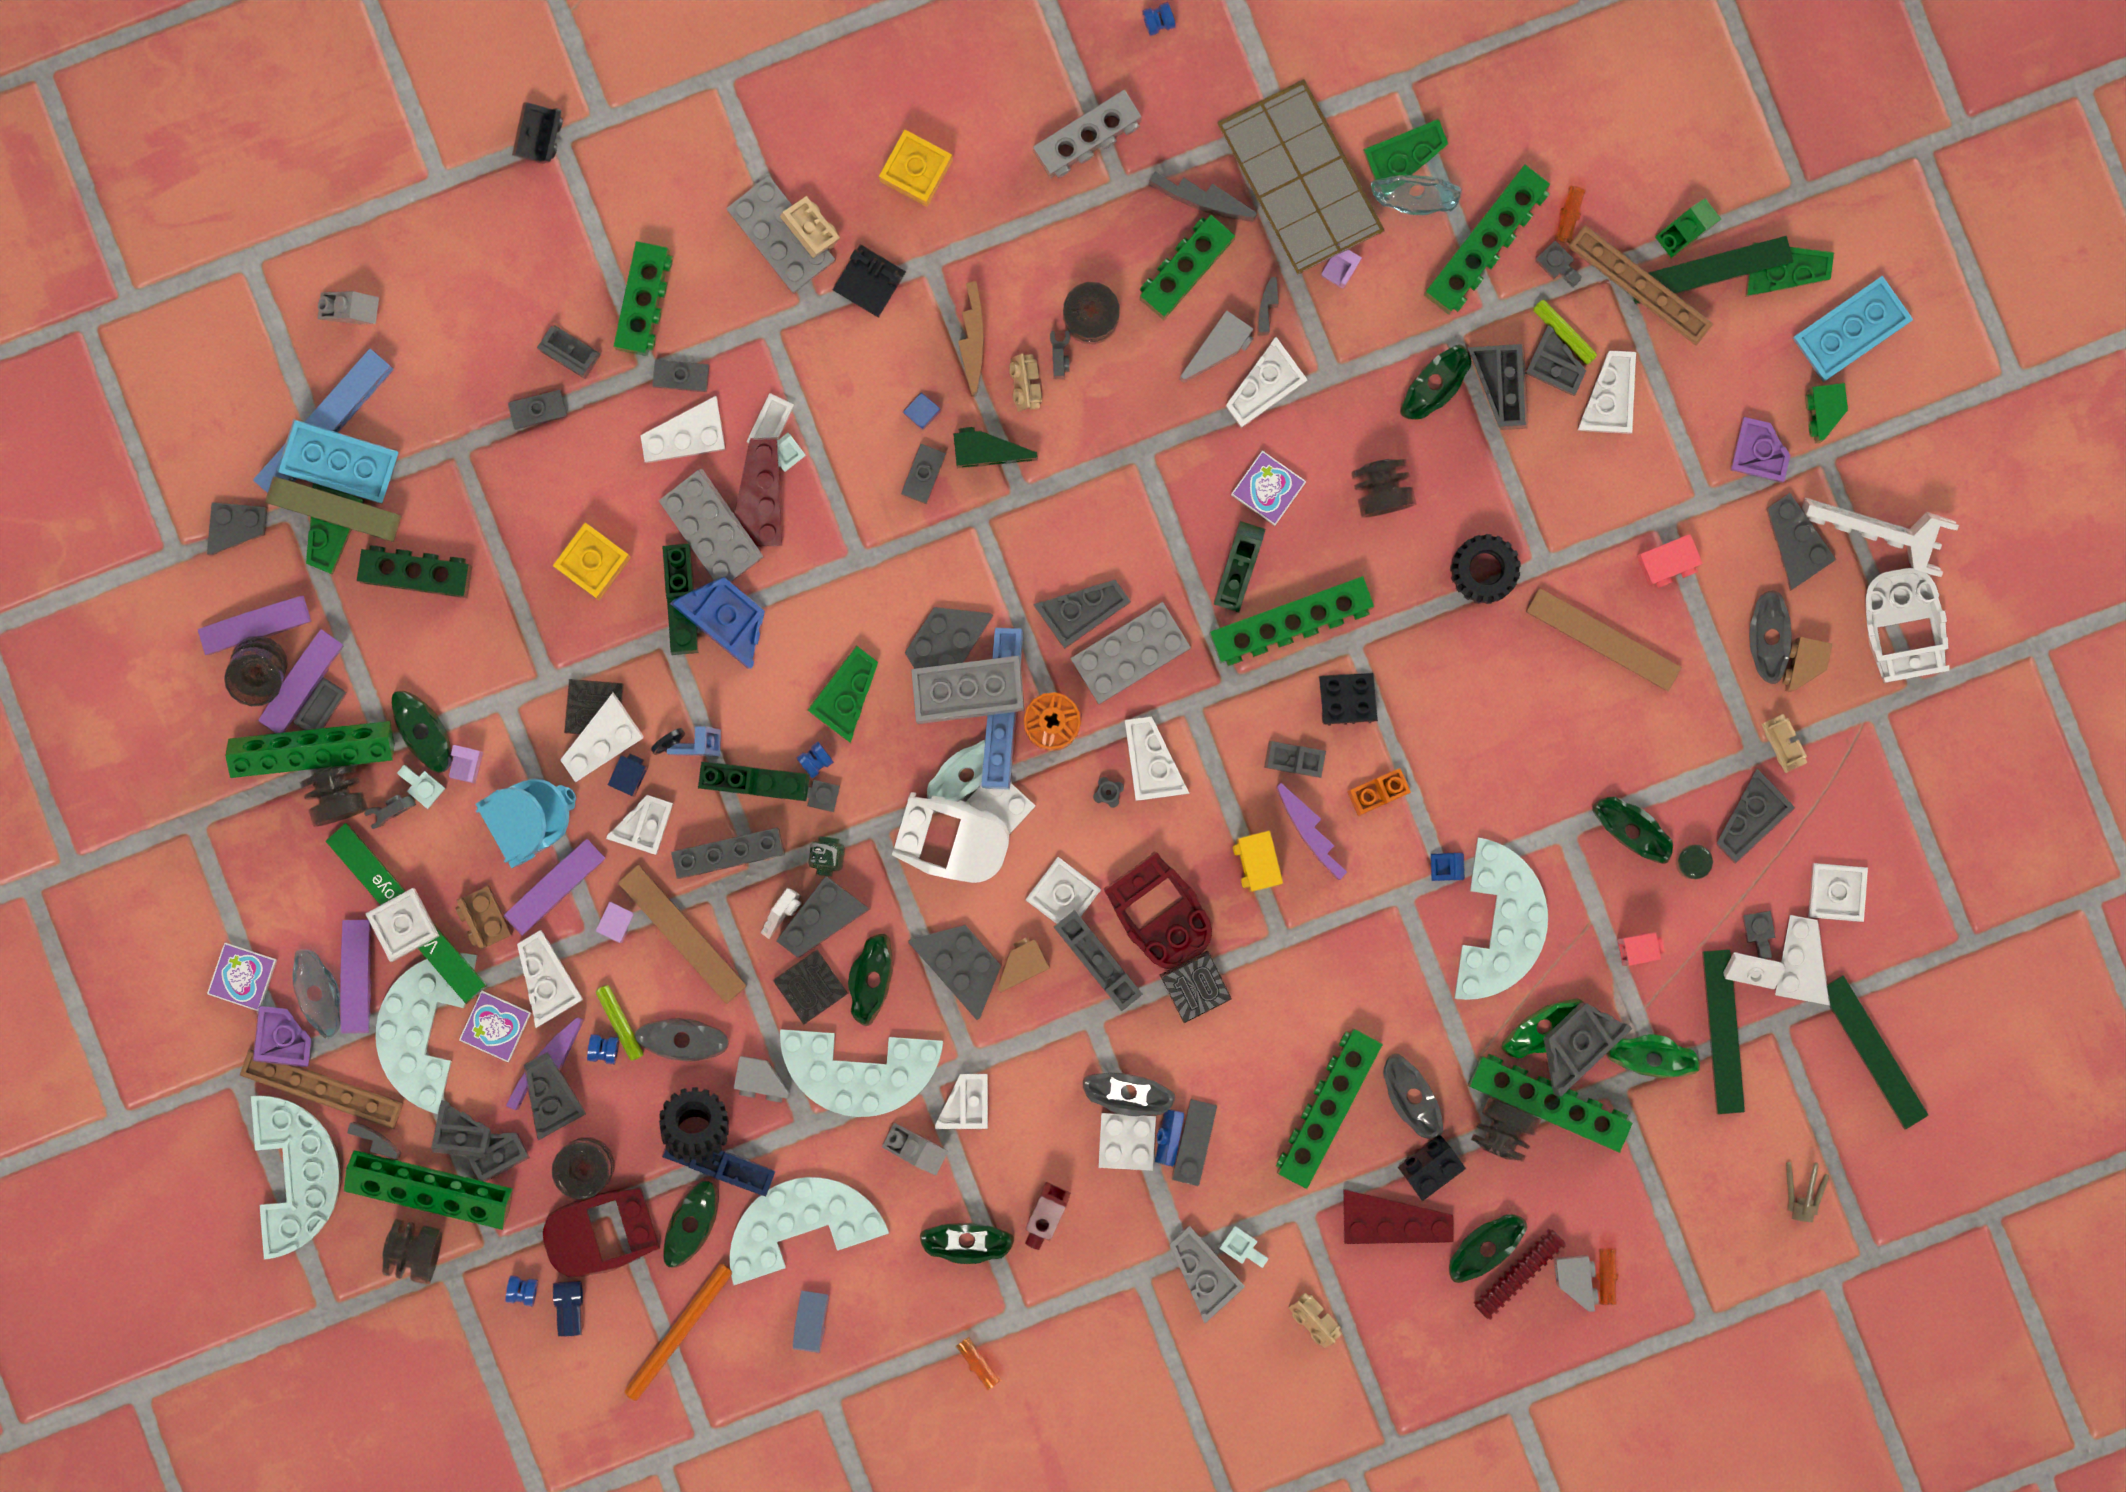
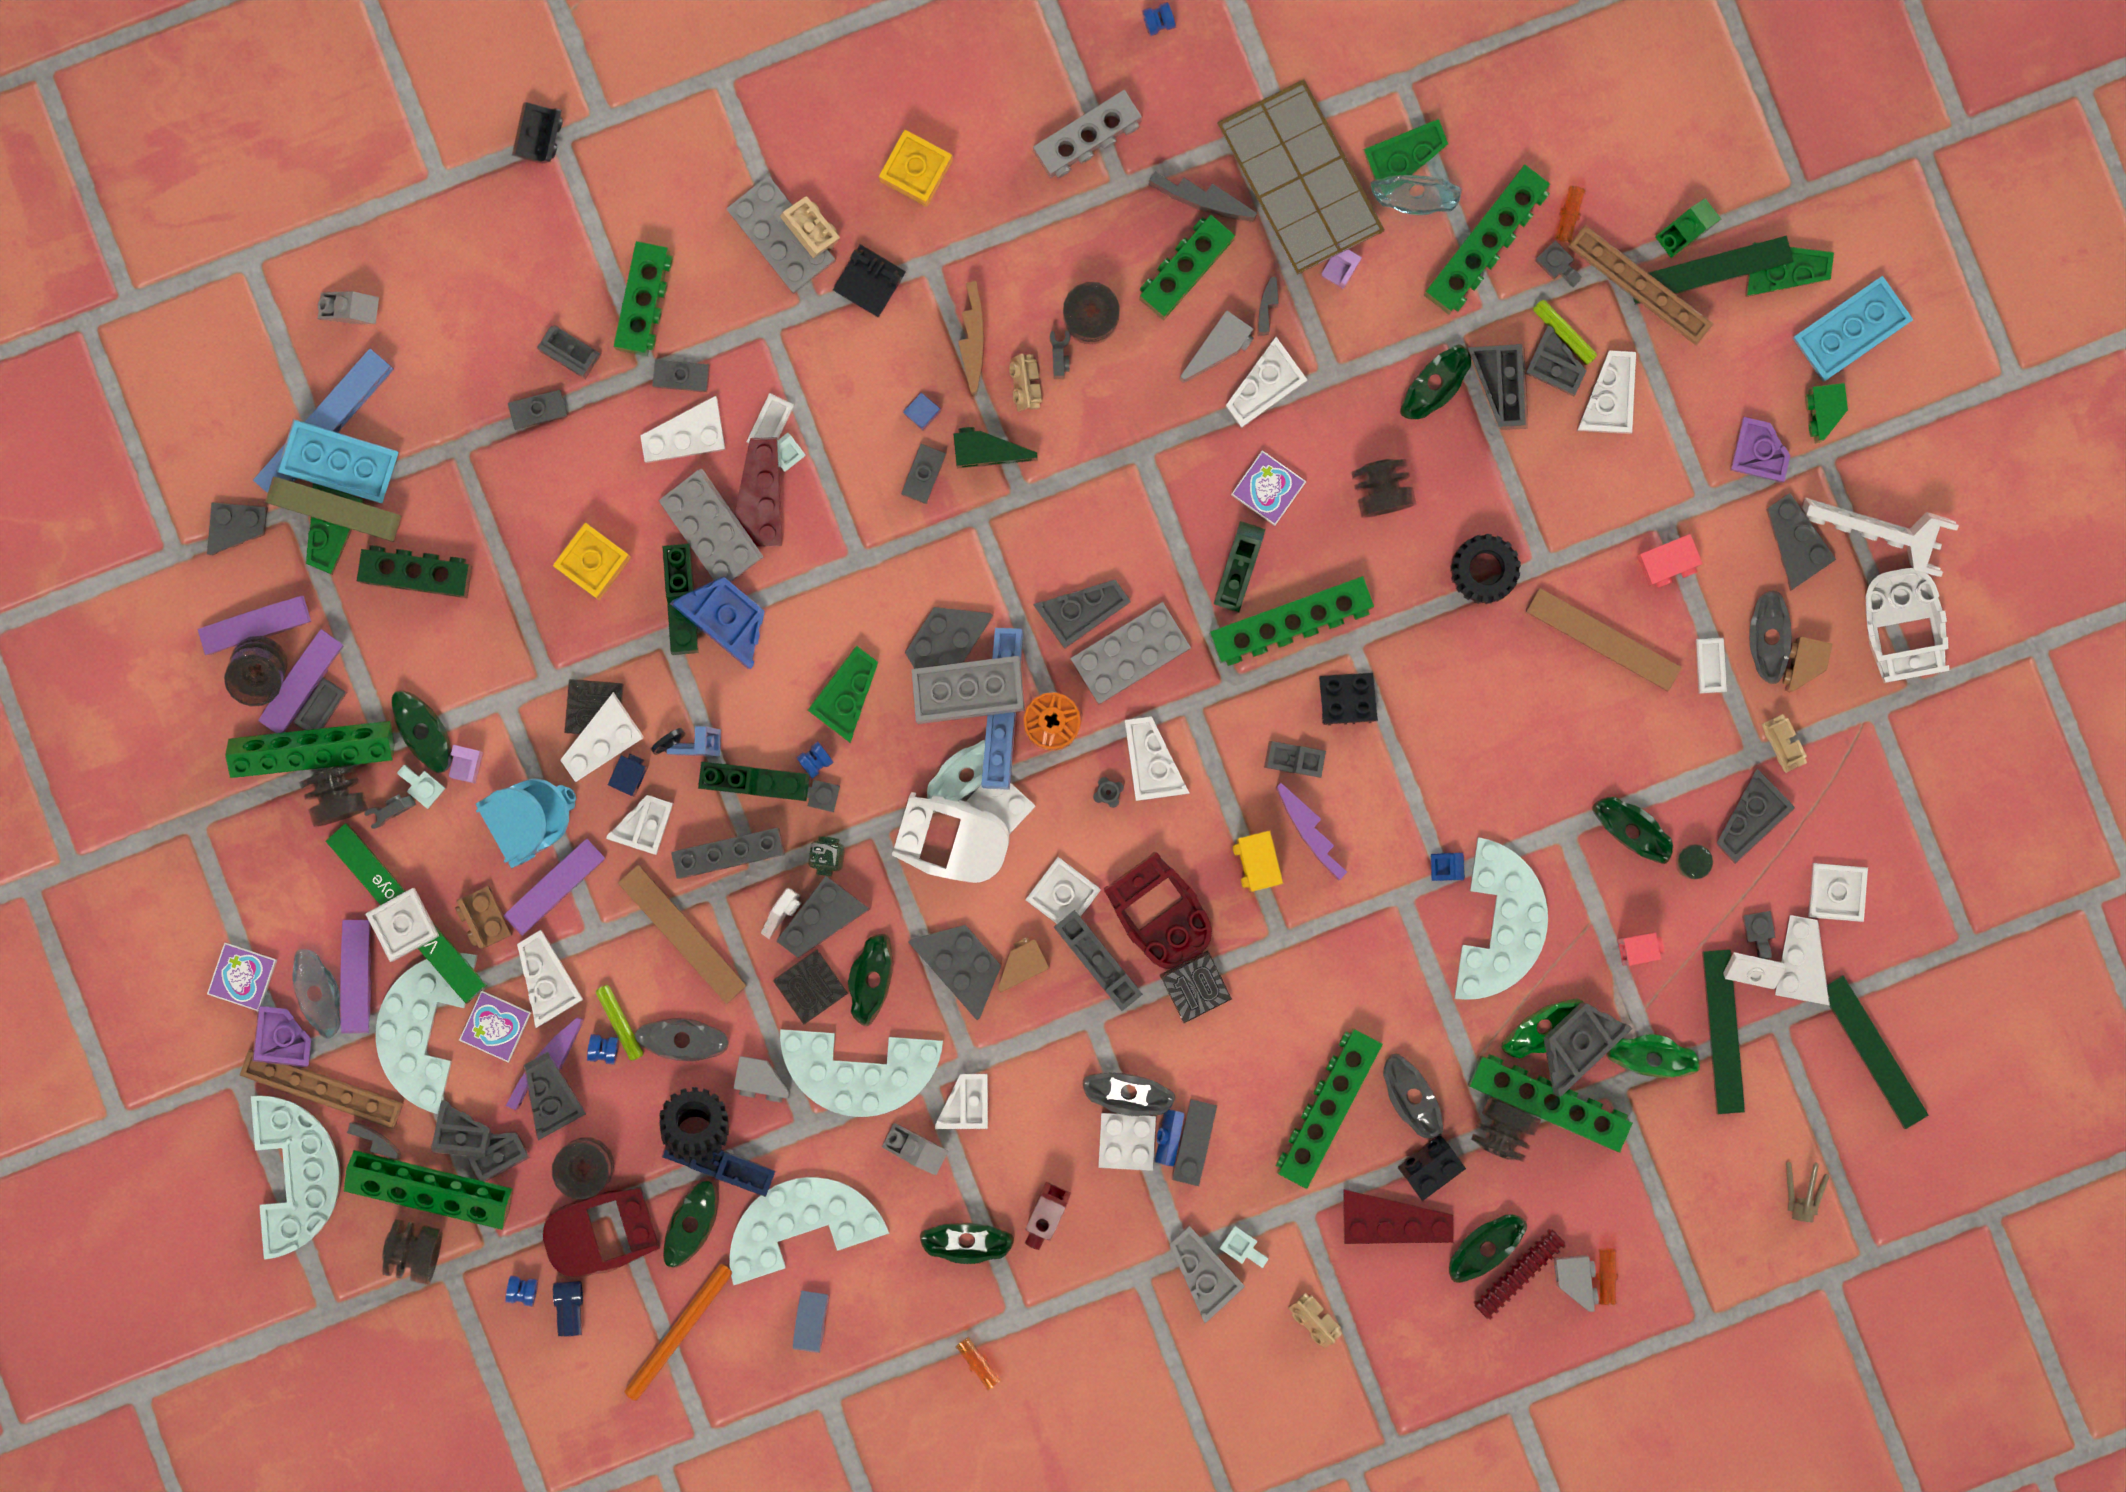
lavender panel [596,902,634,943] -> none
orange slope [1347,768,1411,816] -> none
none -> white tile [1695,638,1727,694]

